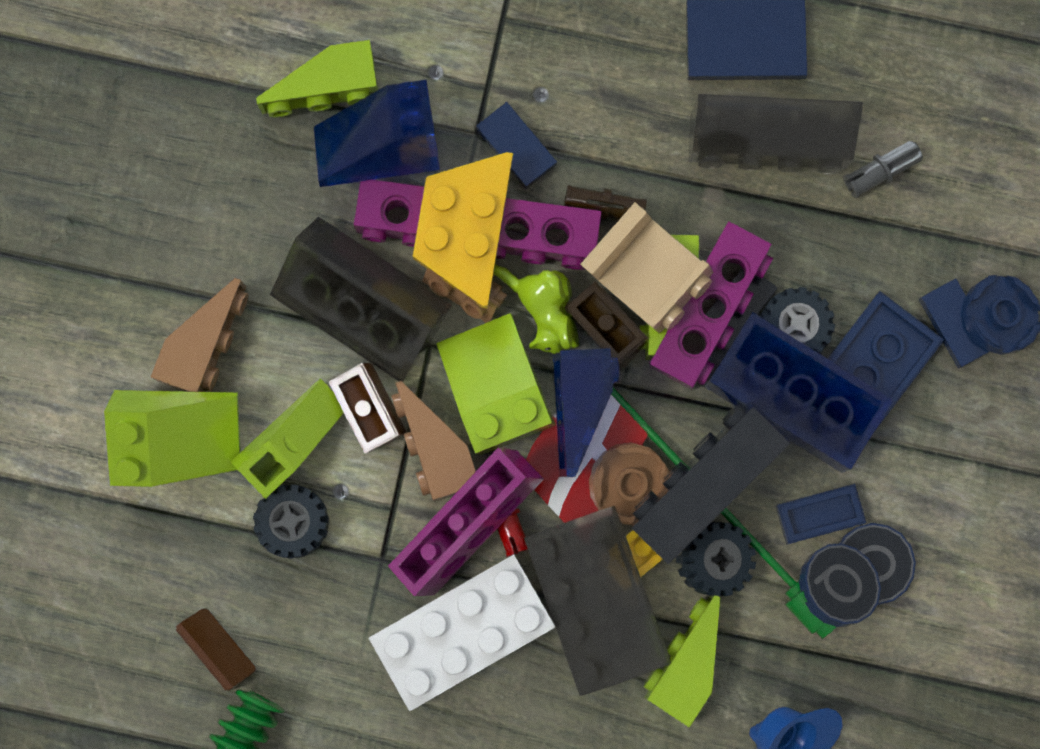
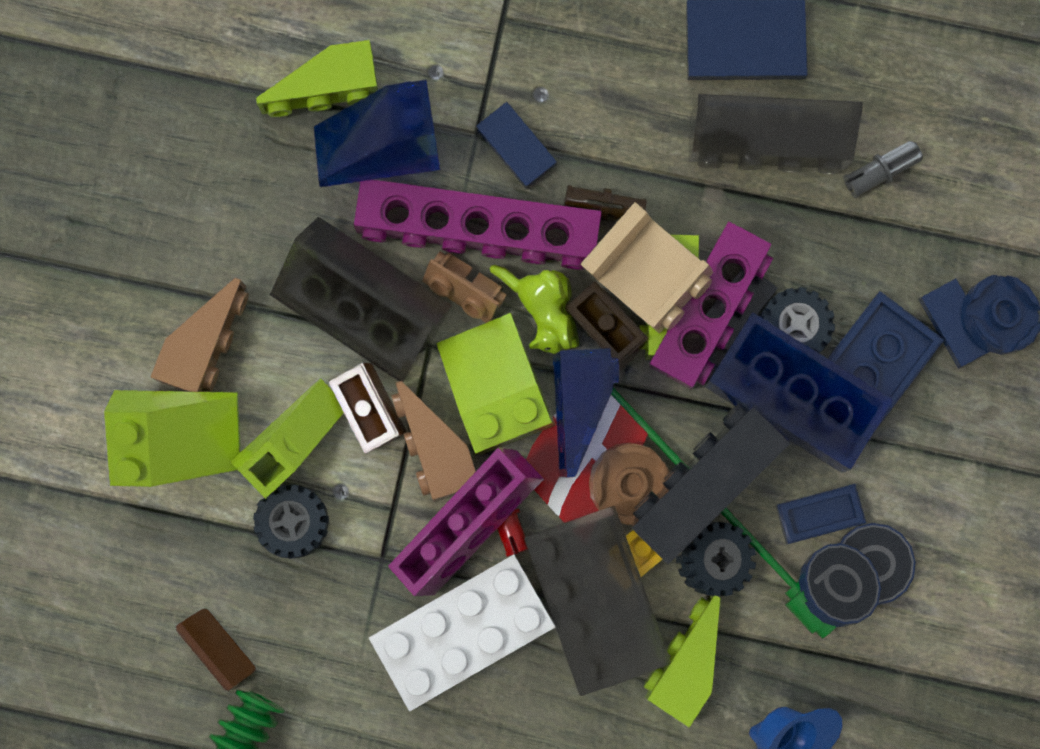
yellow wing [413,152,513,309] -> none

